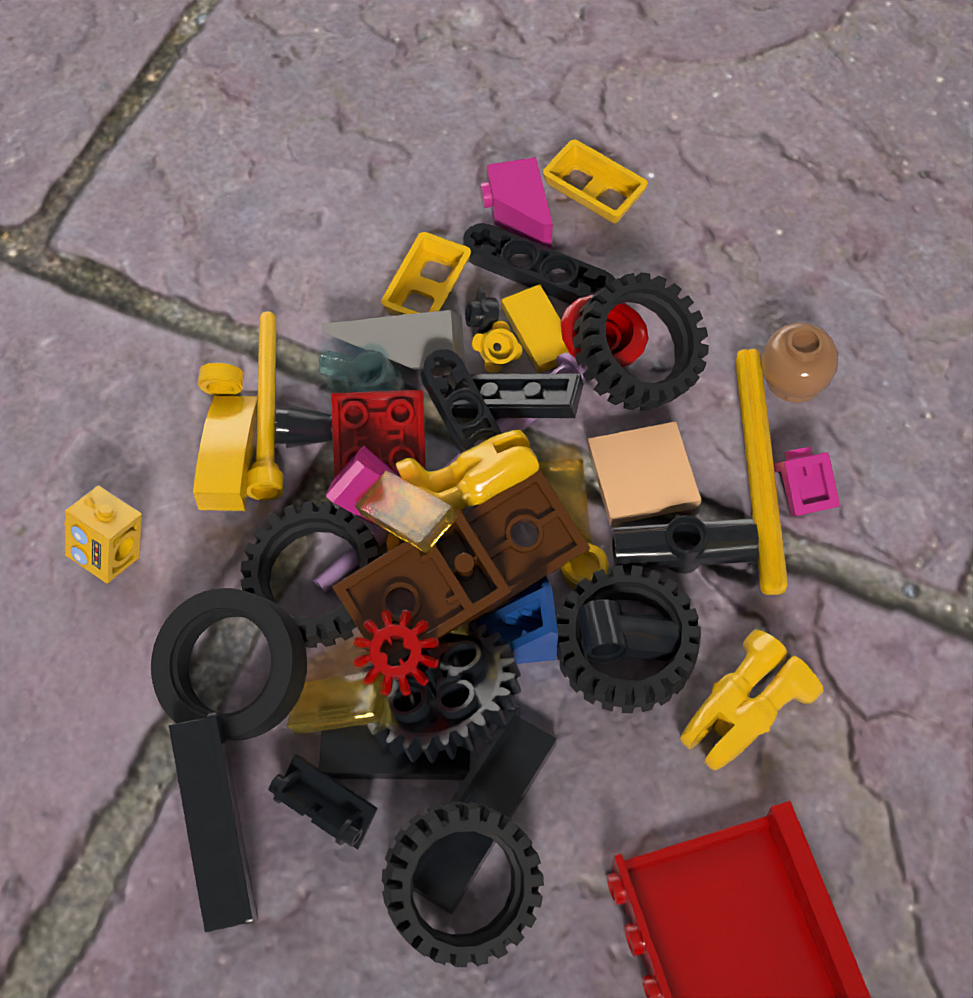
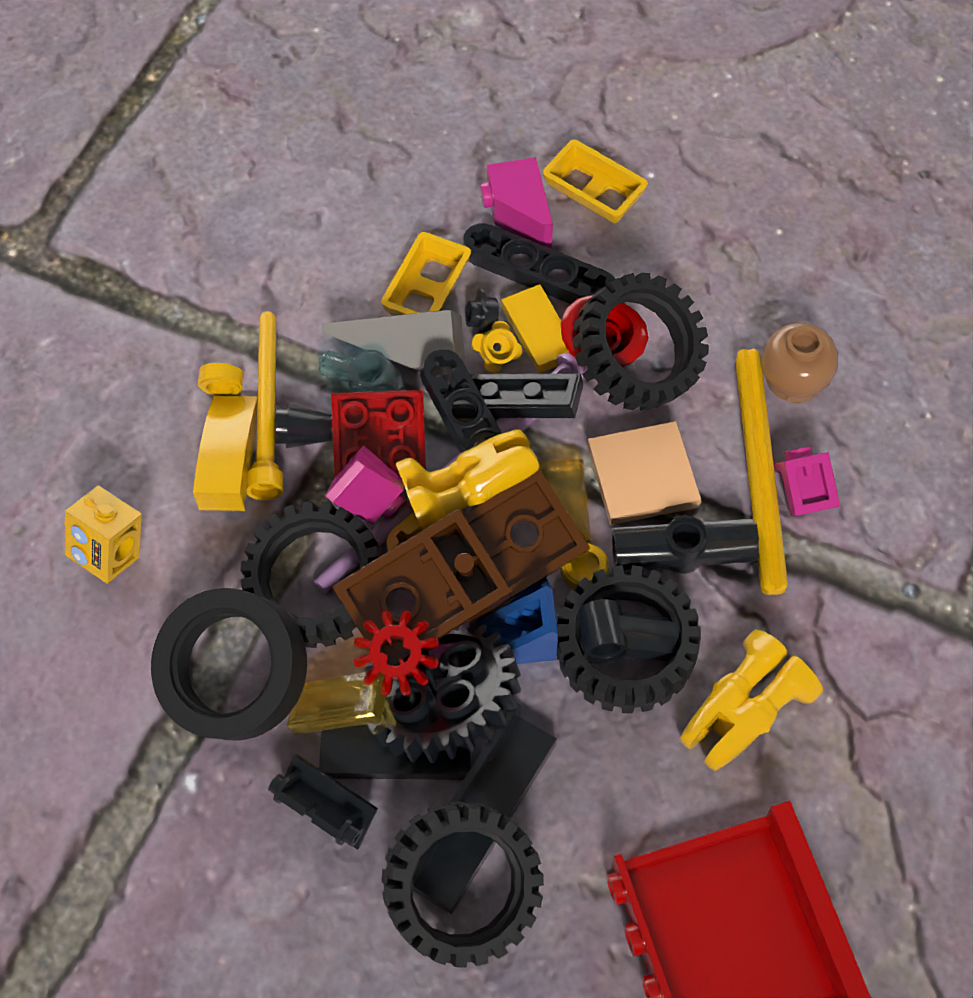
black panel [168,712,258,933] -> none
clear yellow tile [355,471,458,553] -> none

